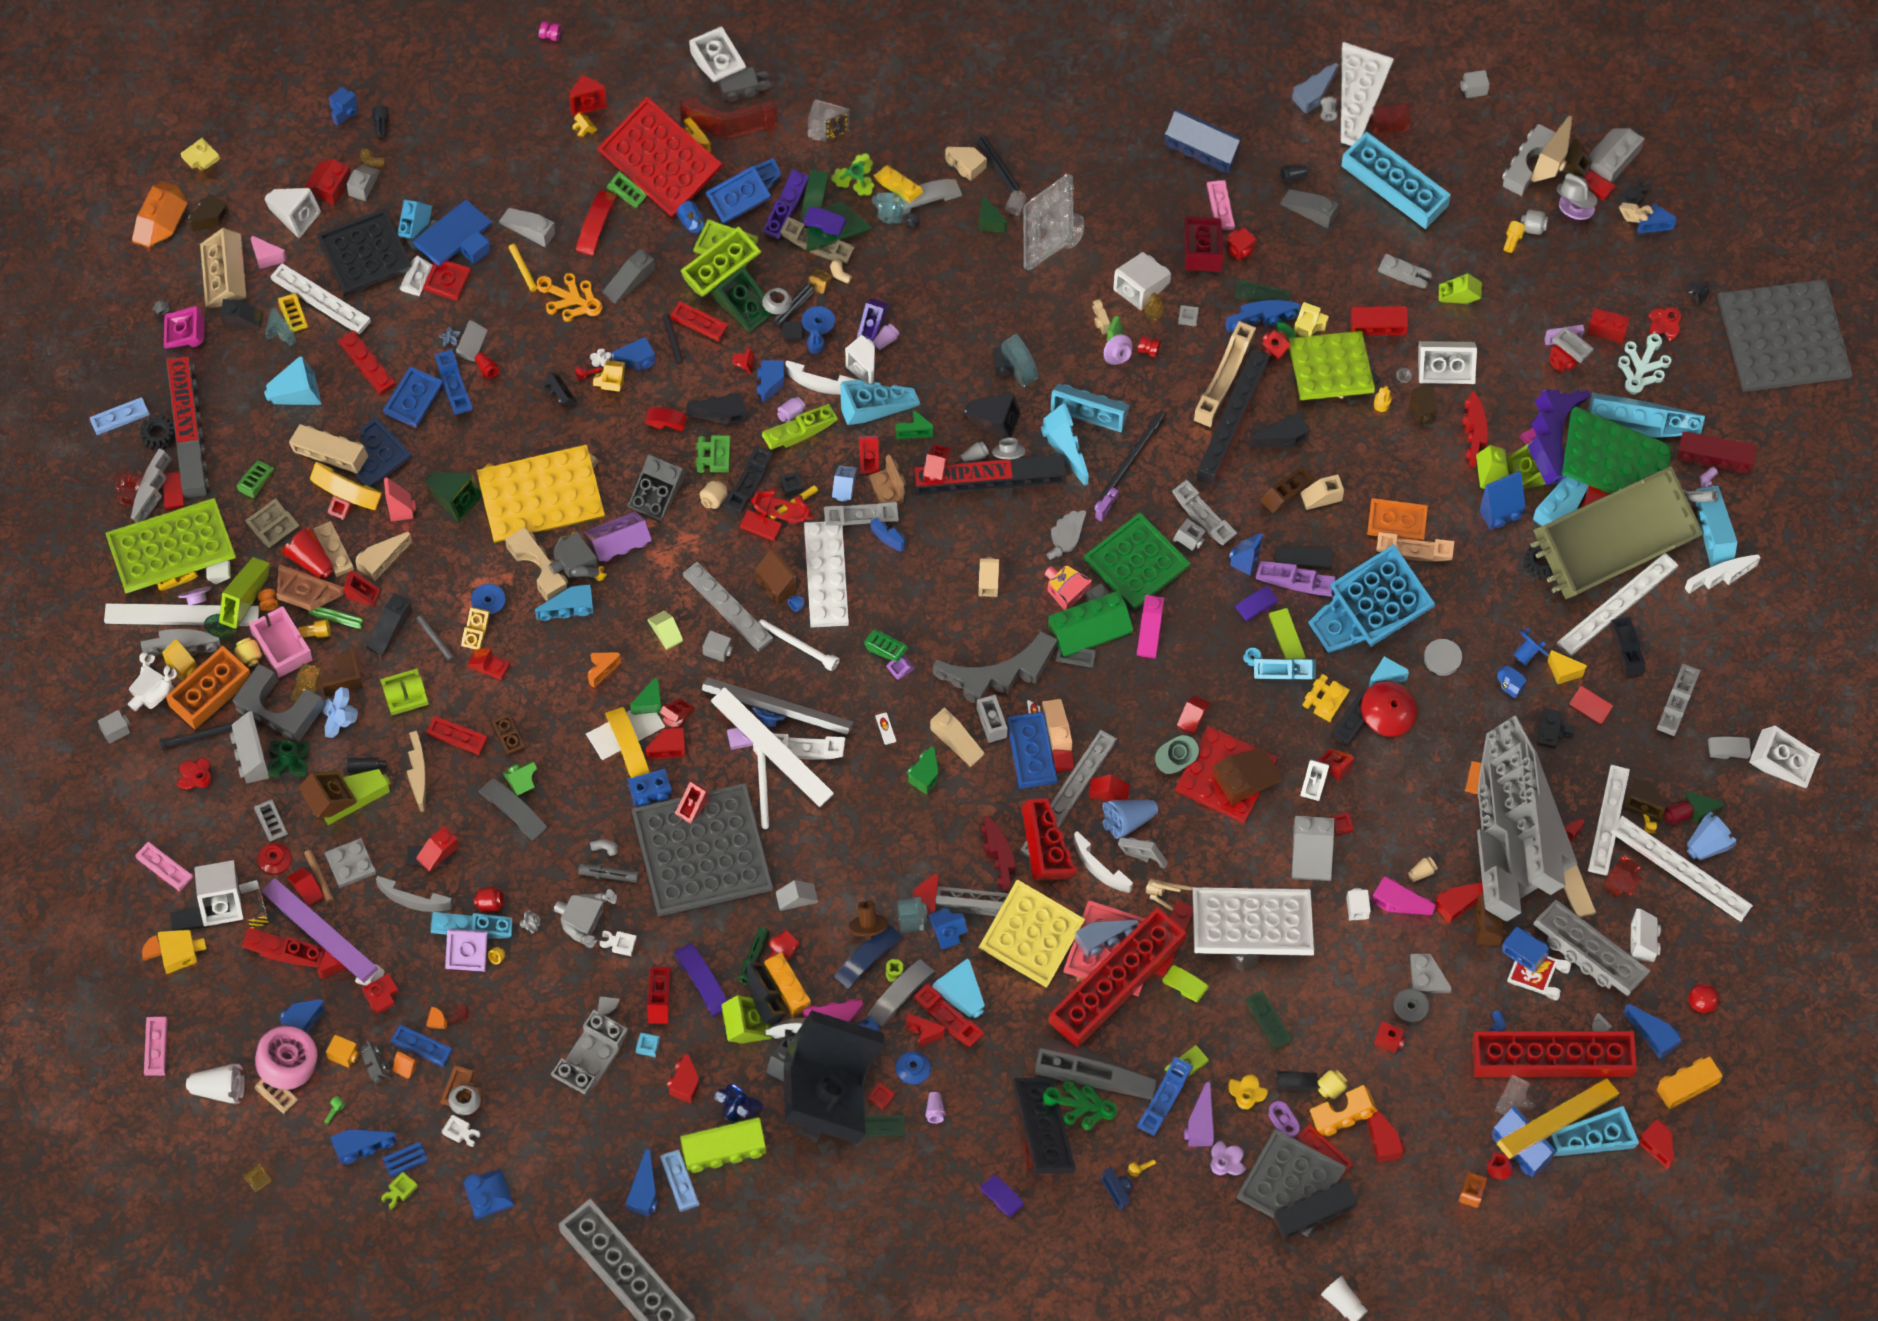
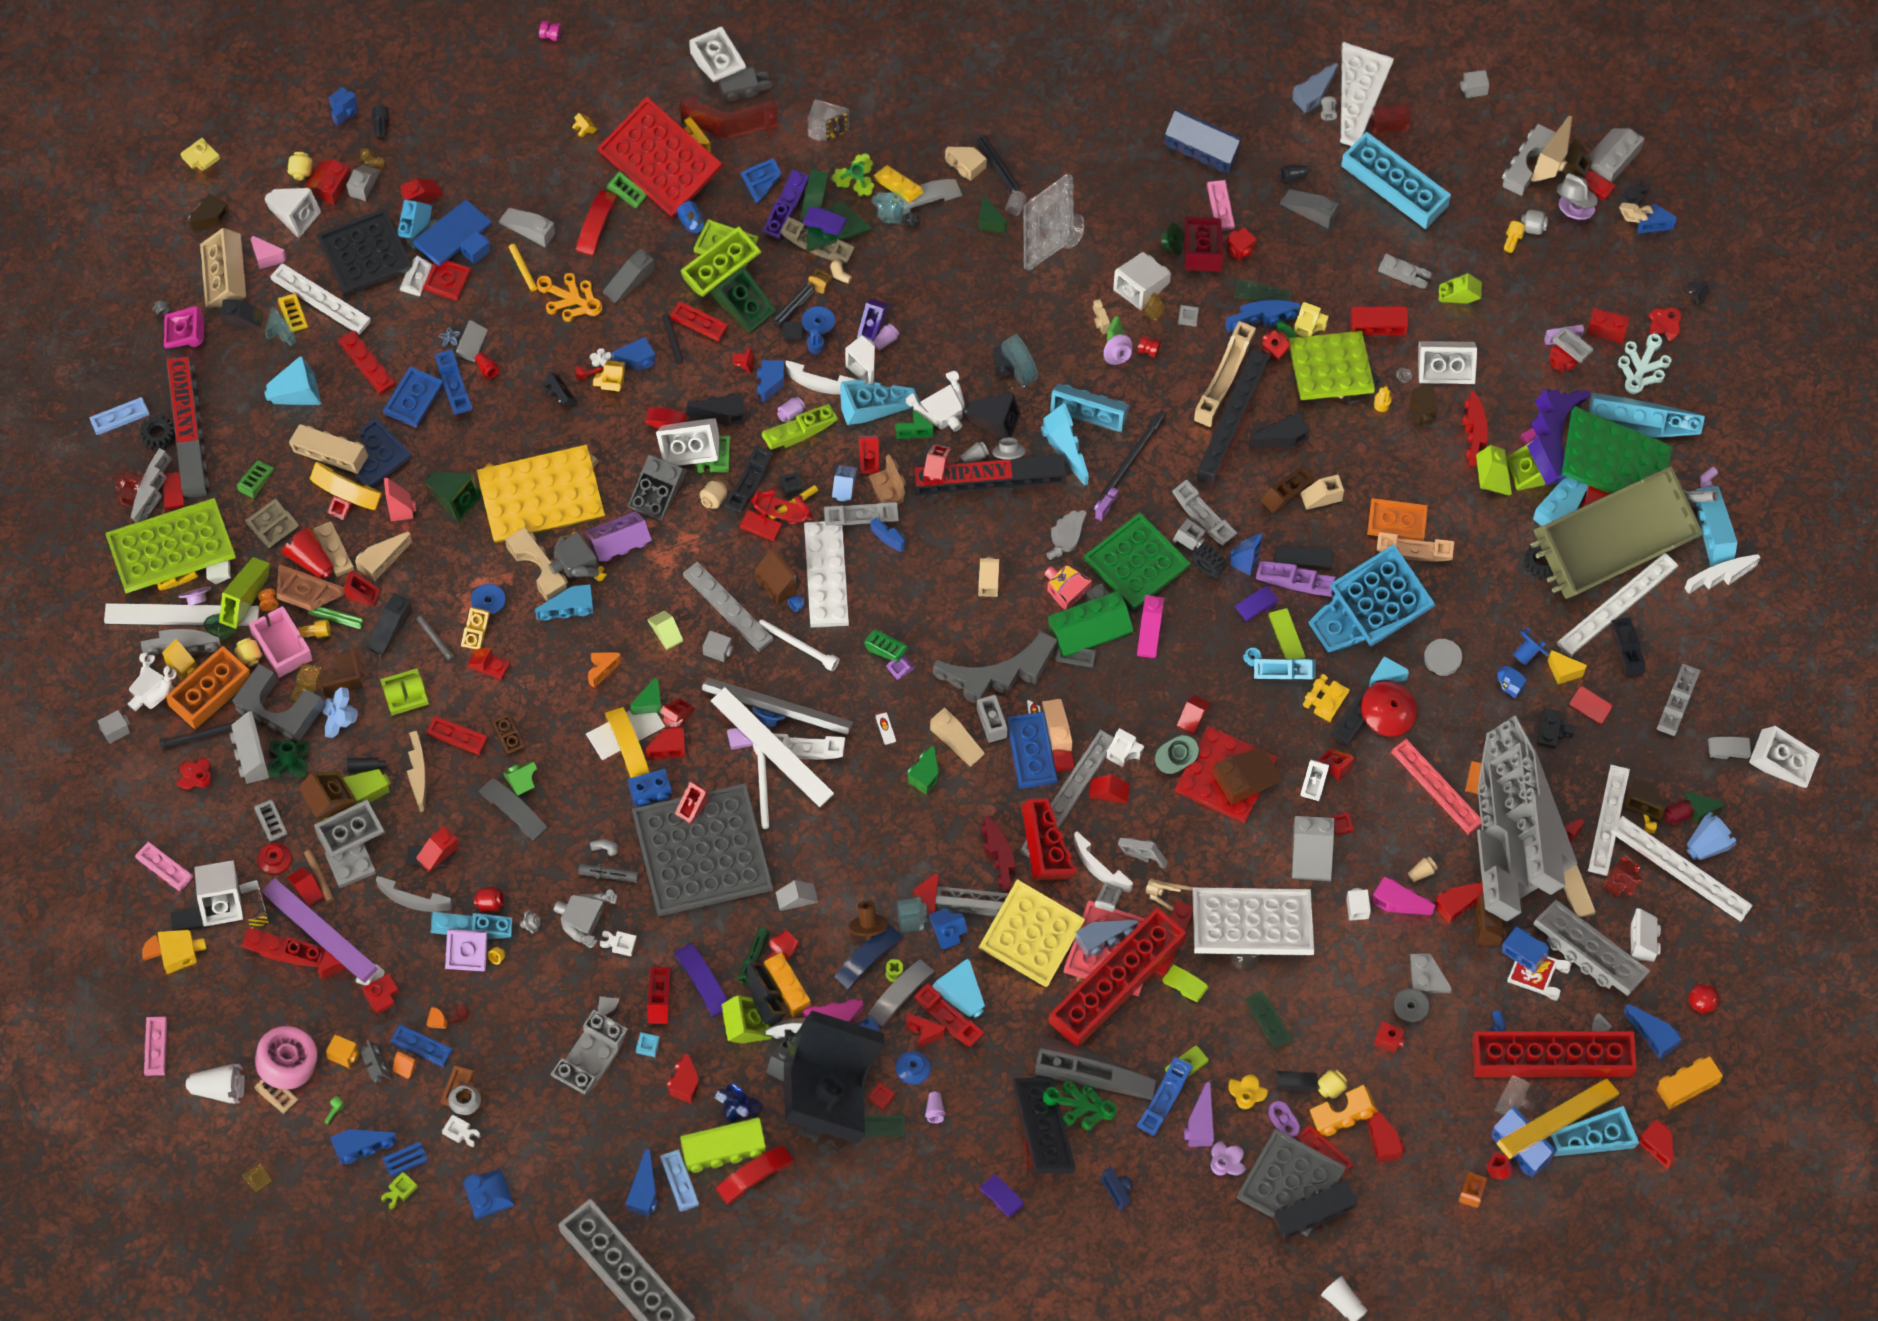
orange wedge [132,181,188,248] -> none
blue slope [280,999,325,1033] -> none
red slope [569,75,607,116] -> none
blue plate [706,166,771,224] -> none
light grey piece [762,288,792,314] -> none
medium blue cone [1102,799,1158,839] -> none
yellow hand [1127,1159,1156,1177] -> none
blue slope [1479,471,1525,529] -> none
dark red brick [1676,431,1757,474] -> none
dark grey plate [1718,279,1852,392] -> none
none -> light yellow head [288,152,312,180]
none -> light grey slope [314,800,385,858]
none -> red slope [400,178,443,204]
none -> white slope [656,418,719,466]
none -> red slope [716,1145,794,1205]
none -> white torso [906,371,965,432]
none -> light grey plate [1094,884,1123,912]
none -> white brick [1106,728,1144,767]
none -> dark green piece [1161,222,1183,255]
none -> black tyre [1191,544,1227,579]
none -> coral tile [1391,739,1481,835]

